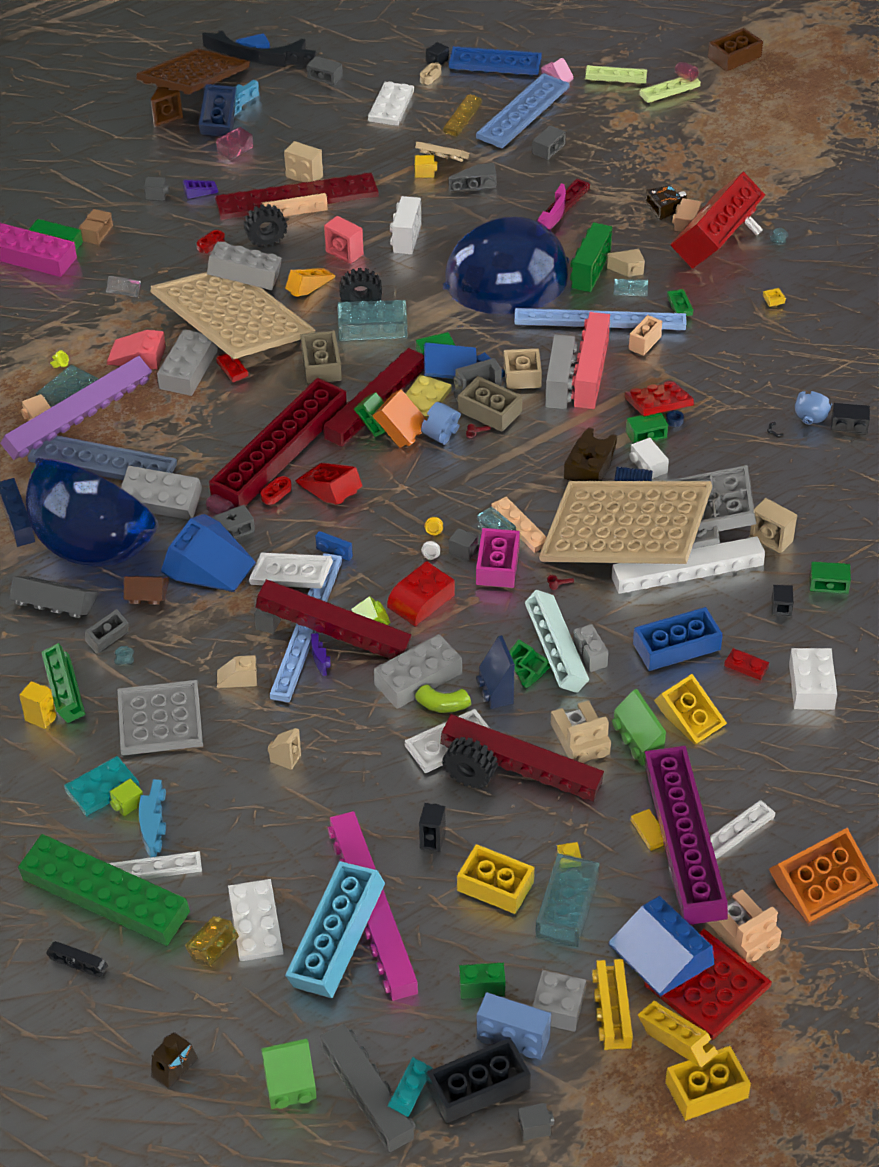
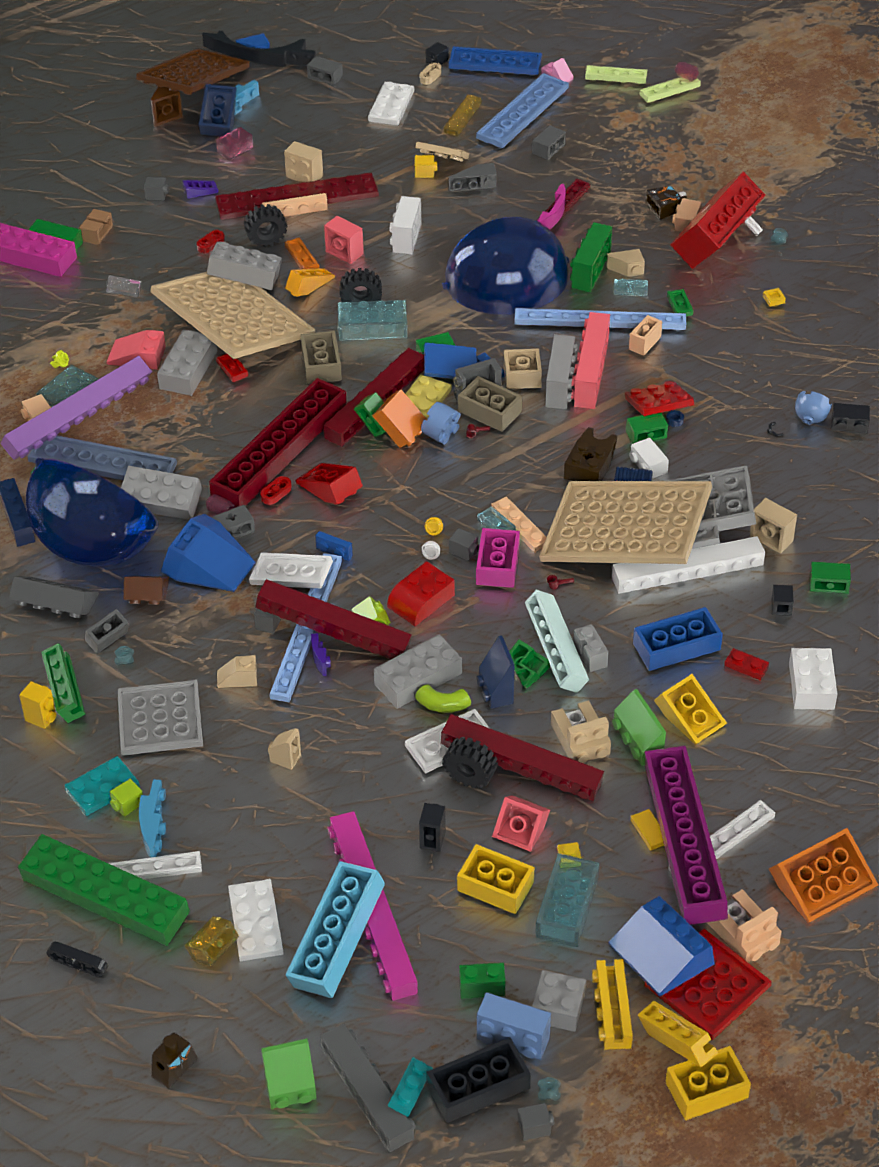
reddish brown brick [708,28,763,71] -> none
none -> orange tile [285,237,319,269]
none -> coral slope [492,795,550,852]
none -> clear light blue plate [538,1077,561,1101]

